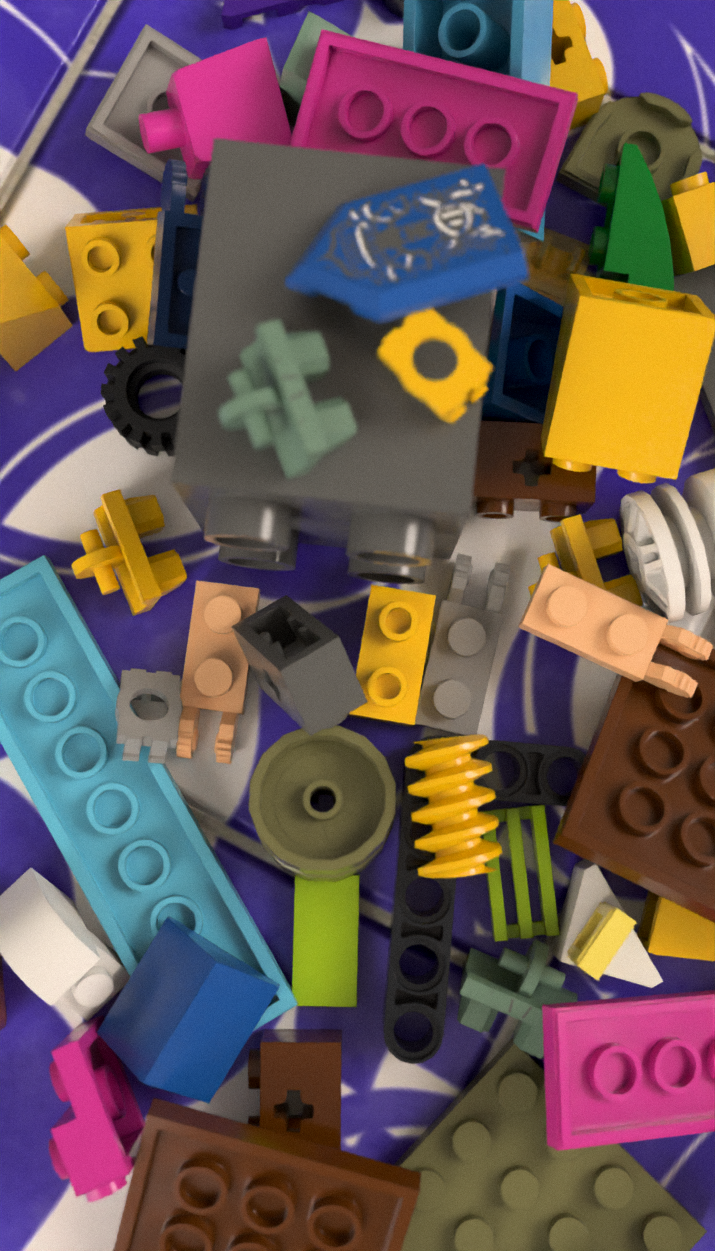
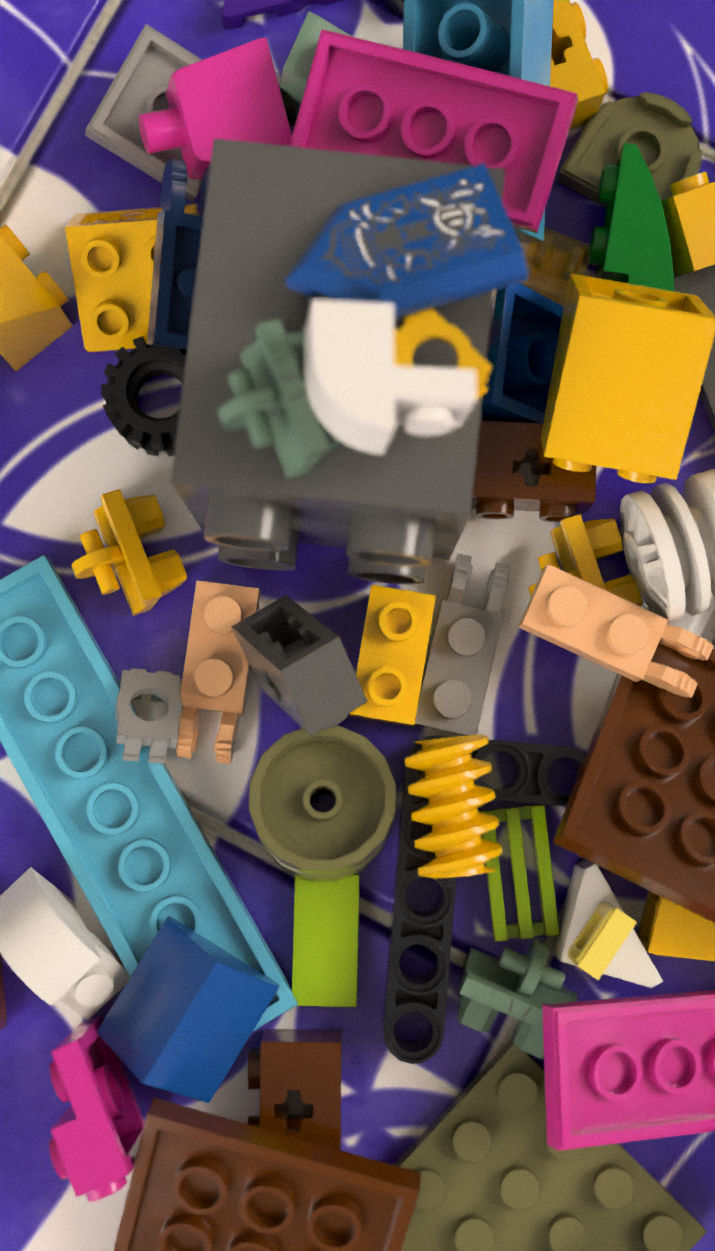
none -> white brick [305,300,477,455]

